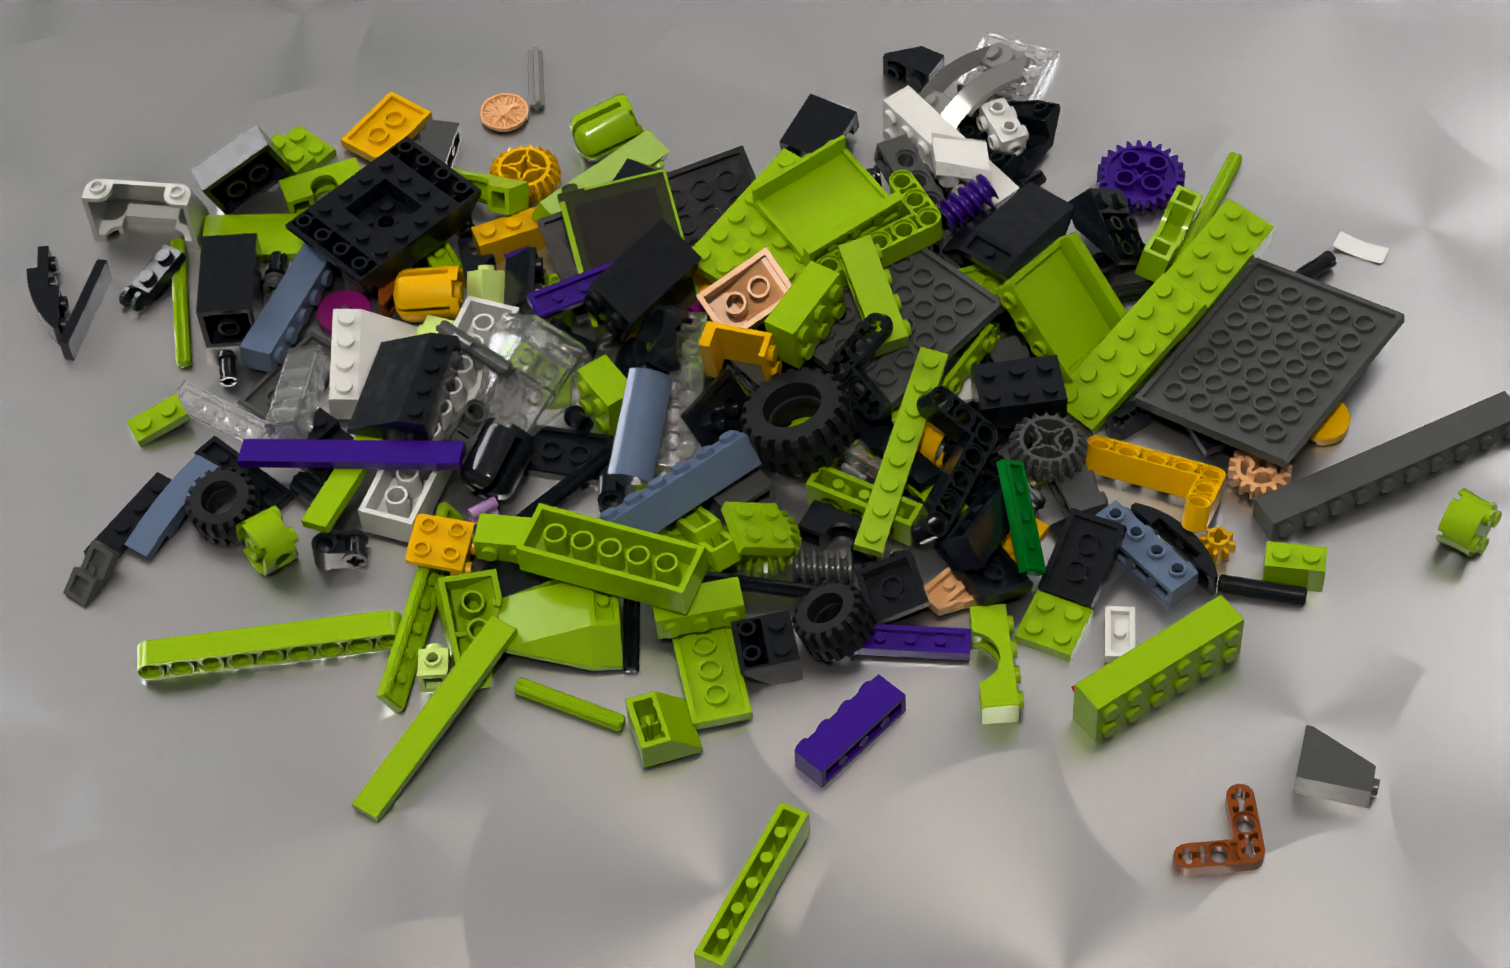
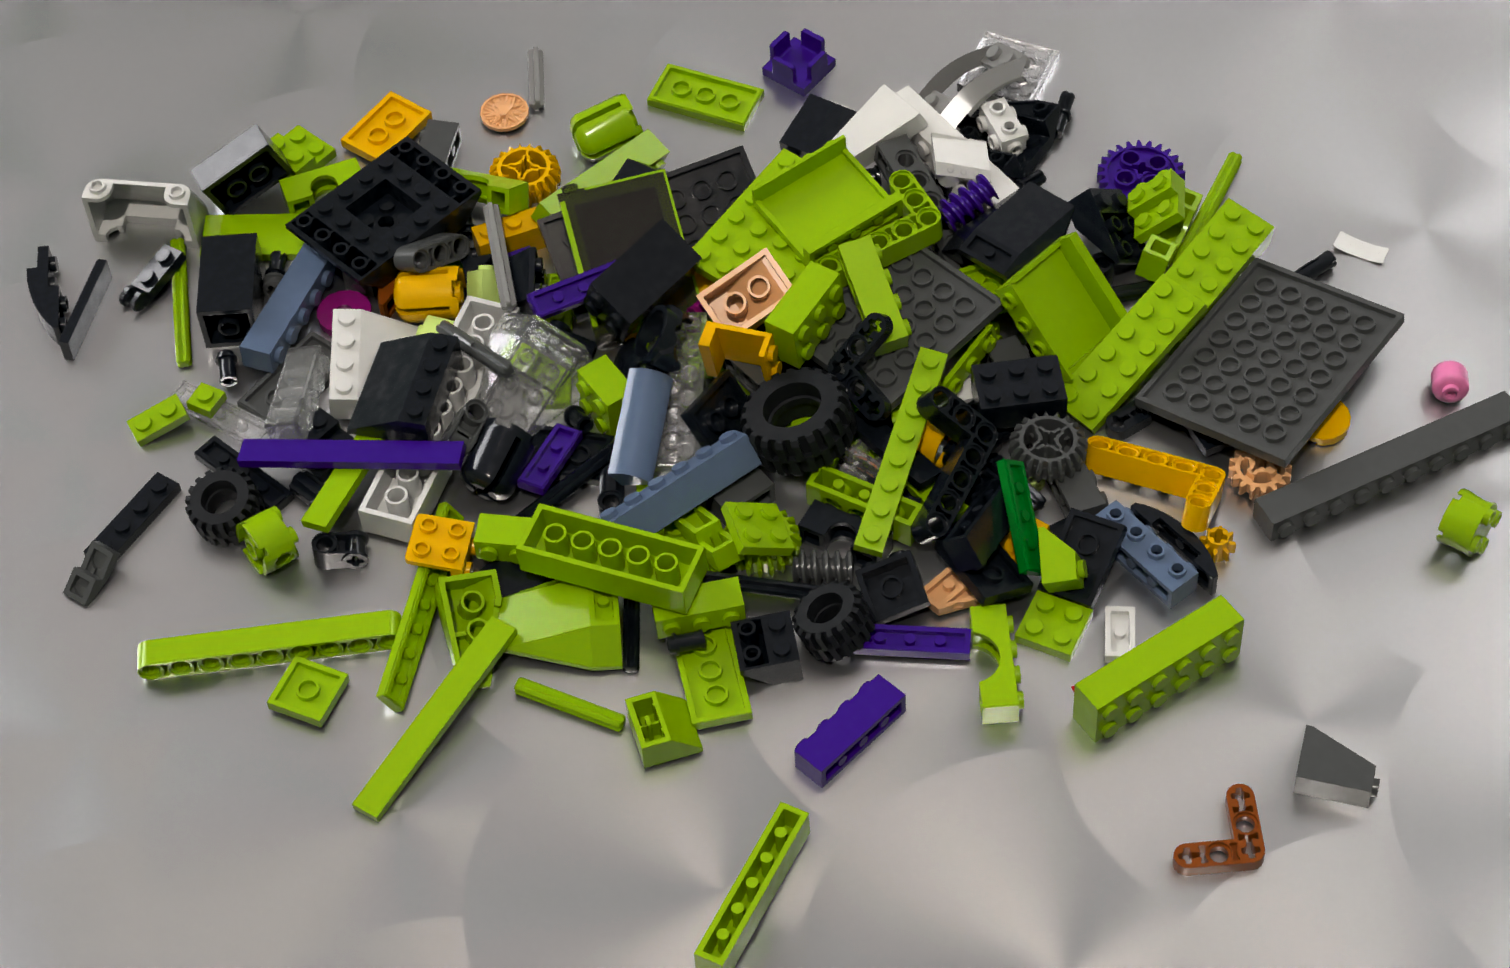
sand blue slope [124,454,219,560] -> none
yellowish green brick [416,643,451,692] -> none
lavender plate [468,497,499,527] -> none
black slope [883,46,944,90] -> none
black axle [1218,574,1307,605] -> none
lime brick [1262,541,1327,592] -> none
none -> lime plate [186,382,227,419]
none -> lime plate [267,655,350,728]
none -> dark grey beam [394,232,470,273]
none -> light grey axle [483,202,517,312]
none -> dark purple tile [517,423,583,496]
none -> lime tile [647,63,764,132]
none -> black pin [666,629,706,656]
none -> dark purple panel [762,28,836,97]
none -> white slope [832,84,928,168]
none -> lime slope [1038,527,1088,593]
none -> black axle [1054,91,1075,140]
none -> lime plate [1127,168,1185,244]
none -> bright pink head [1431,361,1469,403]

